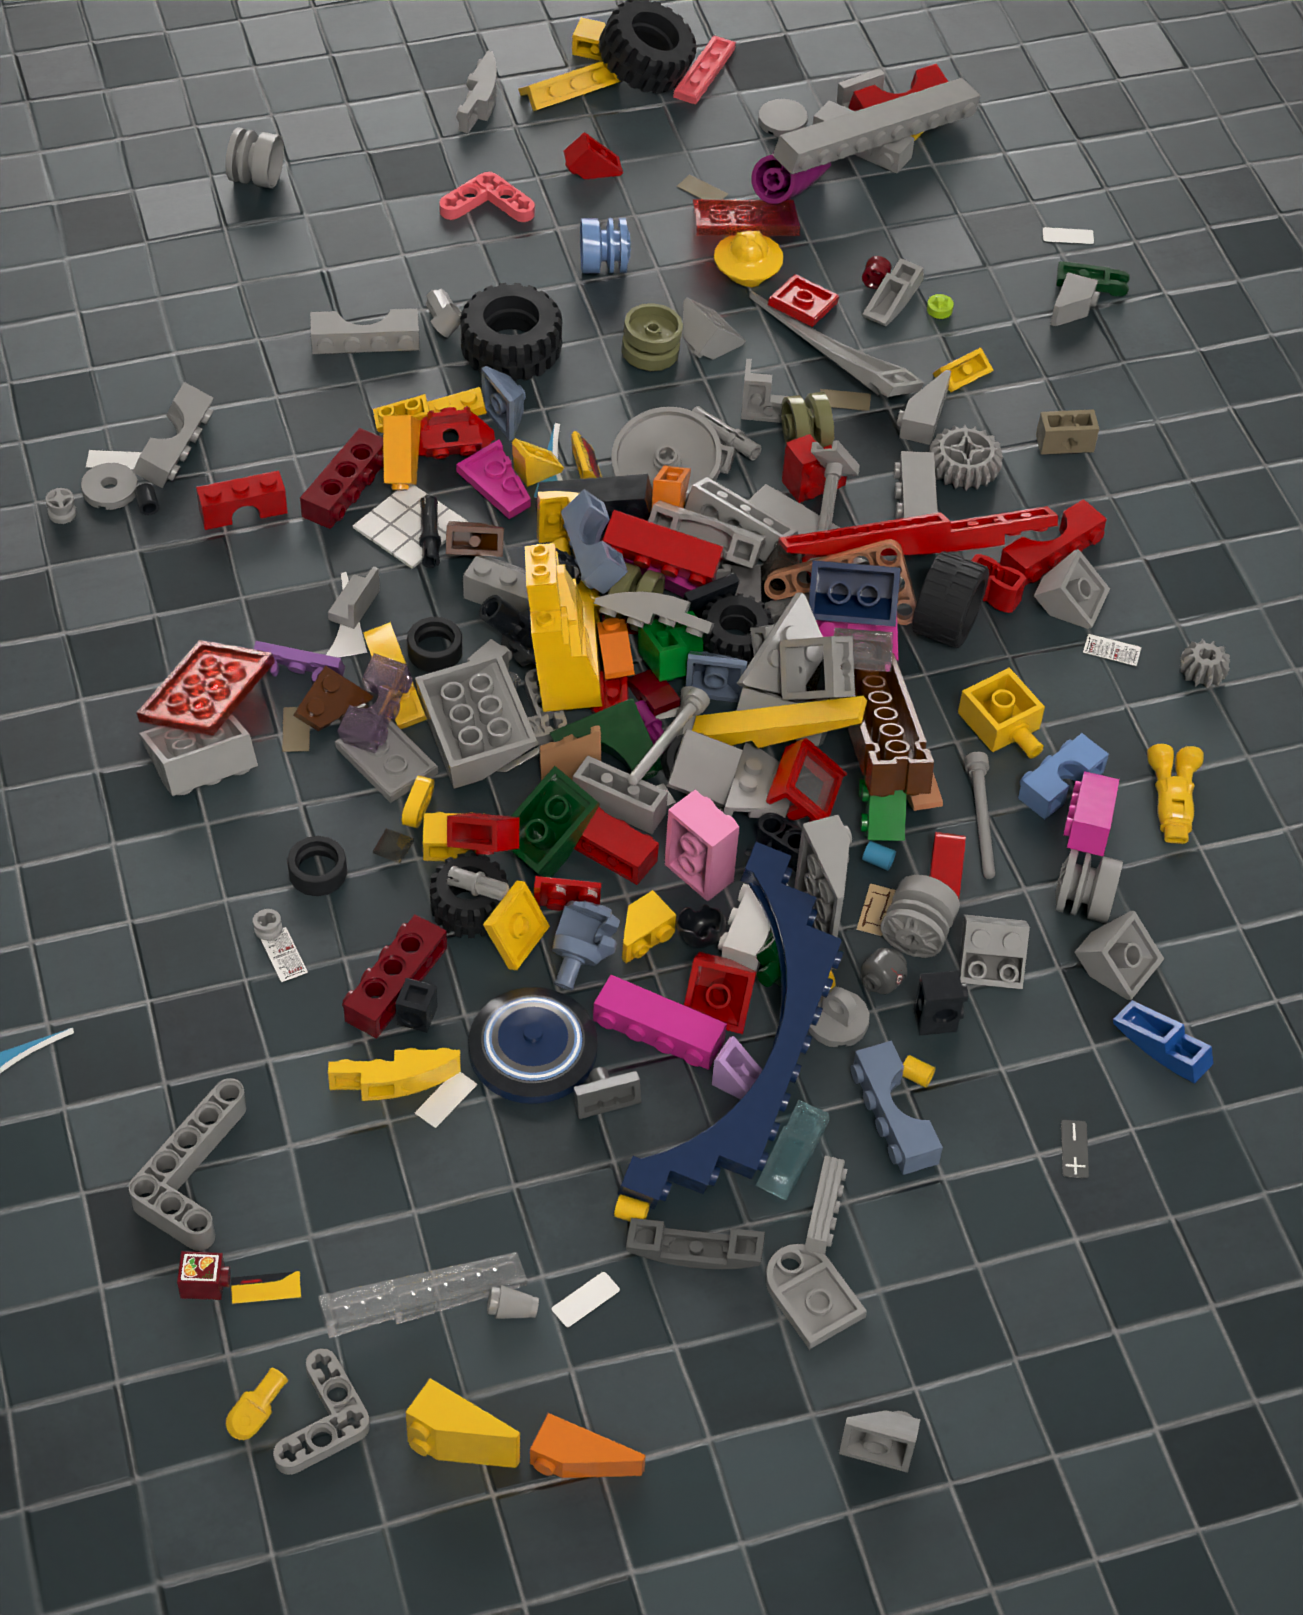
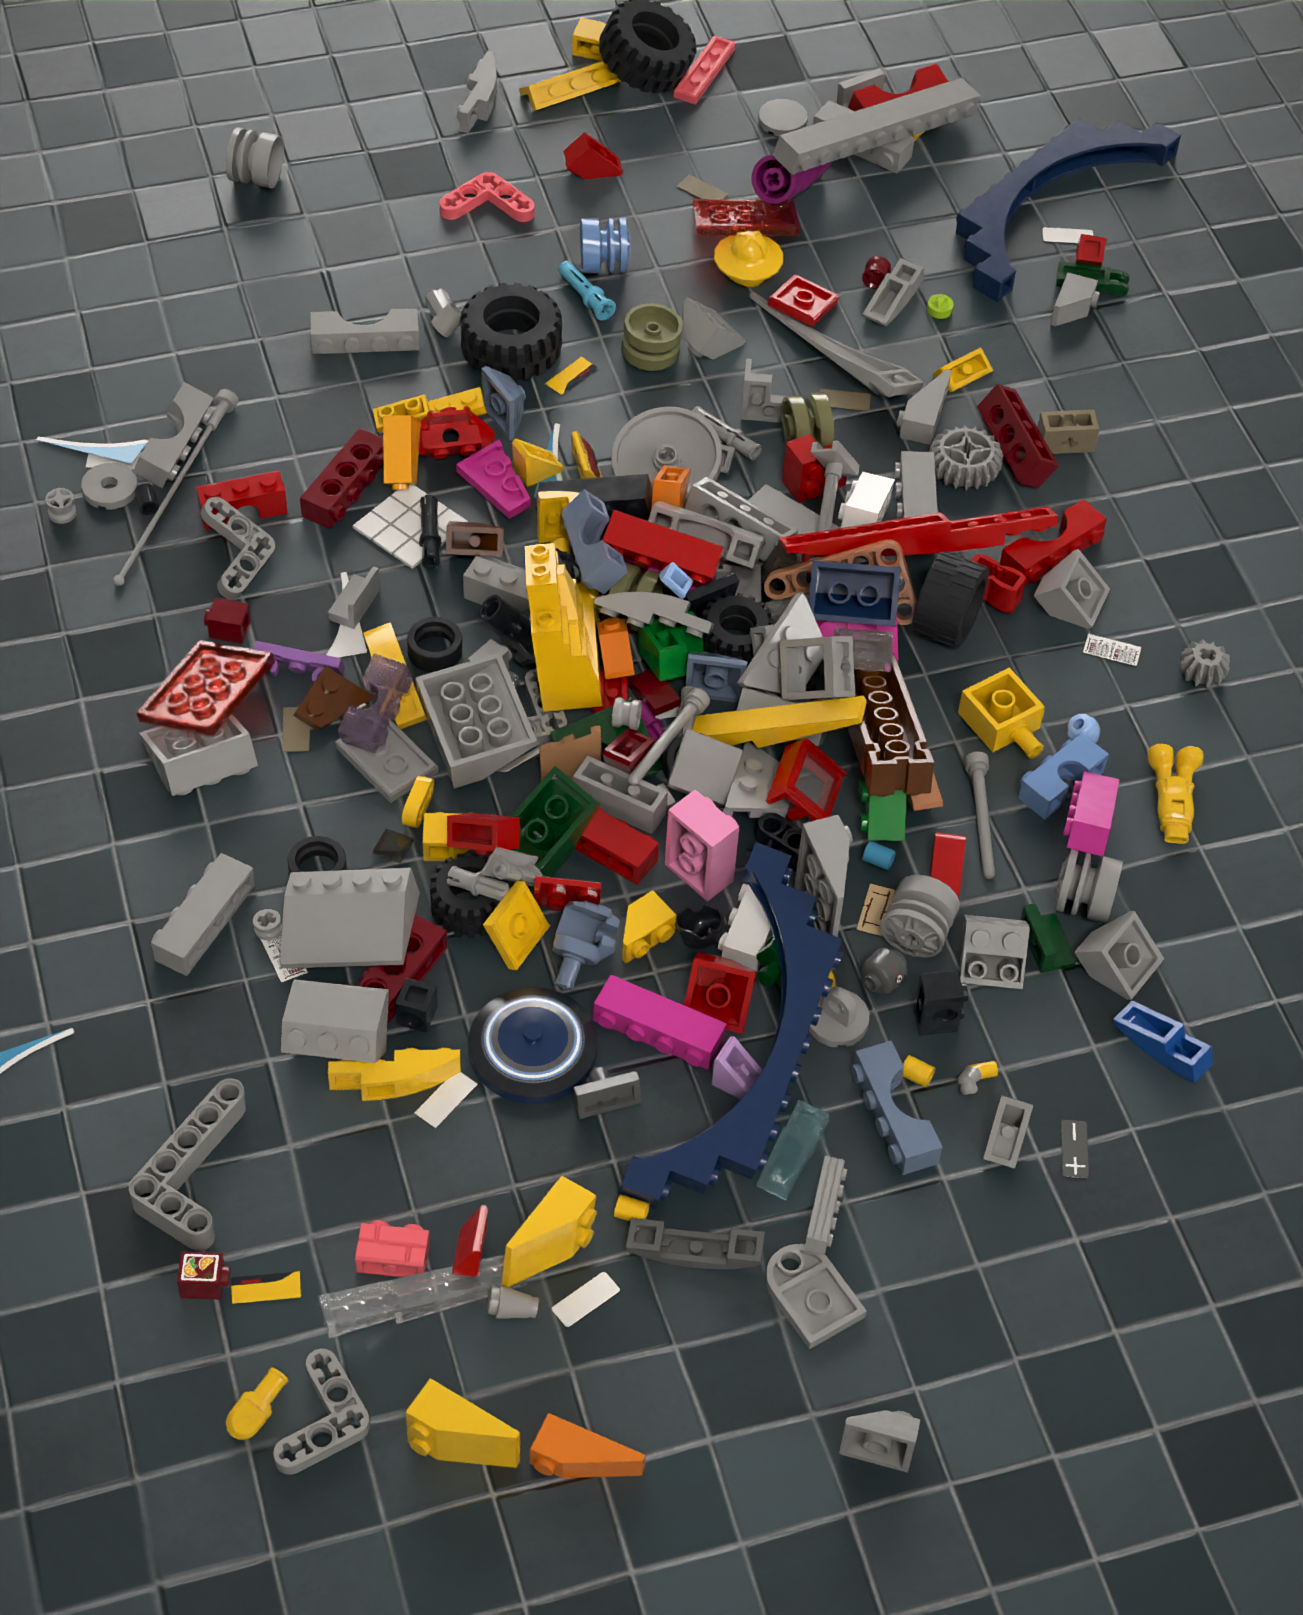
none -> sticker [36,436,148,464]
none -> light grey piece [113,389,238,586]
none -> light grey brick [151,853,255,976]
none -> light grey beam [201,497,275,599]
none -> dark red brick [204,598,251,644]
none -> light grey slope [280,868,420,968]
none -> light grey slope [281,980,389,1063]
none -> coral brick [355,1220,430,1279]
none -> red slope [452,1205,488,1277]
none -> light grey hinge [481,847,543,886]
none -> yellow slope [501,1176,597,1287]
none -> yellow sticker [545,357,598,395]
none -> medium azure pin [558,261,616,321]
none -> dark red slope [602,728,655,774]
none -> light grey wheel [612,697,642,730]
none -> light blue slope [659,562,693,599]
none -> white brick [838,472,895,528]
none -> dark blue arch [956,118,1181,302]
none -> light grey arm [958,1061,998,1095]
none -> dark red brick [977,384,1059,488]
none -> light grey slope [983,1095,1033,1169]
none -> dark green panel [1021,903,1076,973]
none -> light blue piece [1067,713,1100,744]
none -> red brick [1074,234,1107,267]

